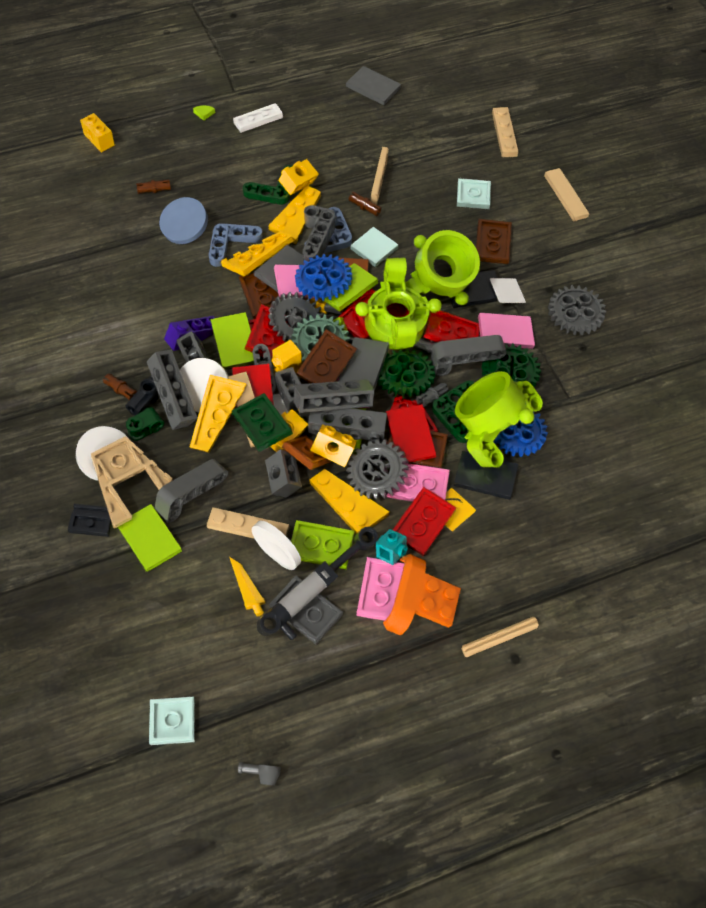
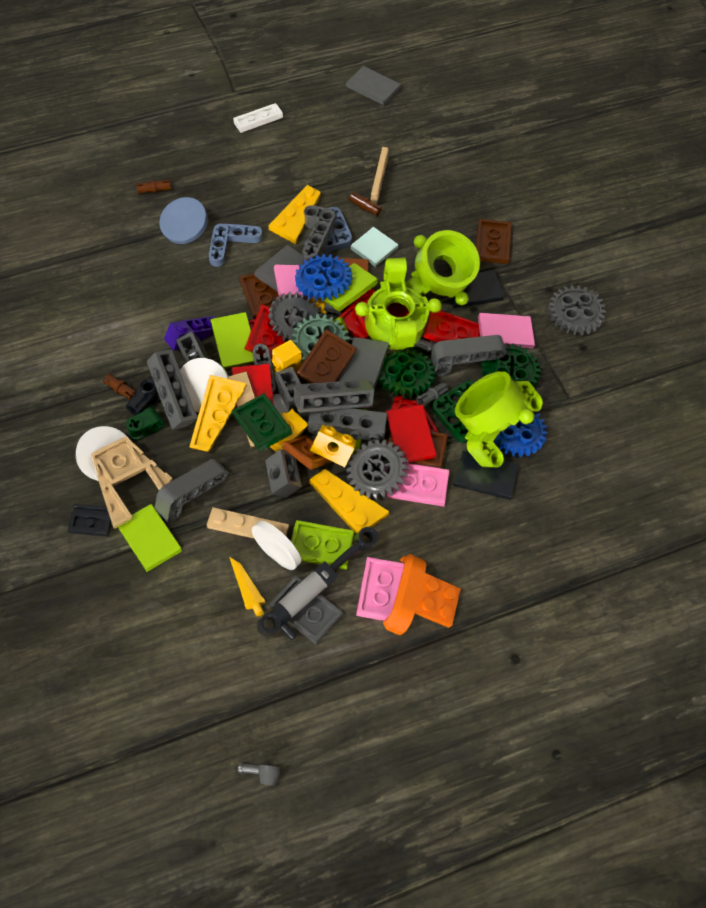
yellow brick [80,113,115,152] -> none
light aqua tile [149,697,195,745] -> none
lime tile [193,105,215,120] -> none
yellow wing [221,231,293,276] -> none
dark green beam [242,165,293,205] -> none
yellow brick [278,159,319,195] -> none
teal brick [376,529,408,565] -> none
red tile [393,487,456,556] -> none
yellow sticker [445,488,476,531] -> none
light aqua tile [457,178,491,209] -> none
tan axle [461,617,539,657] -> none
white sticker [490,278,526,303] -> none
tan plate [492,107,518,157] -> none
tan tile [544,168,589,222] -> none

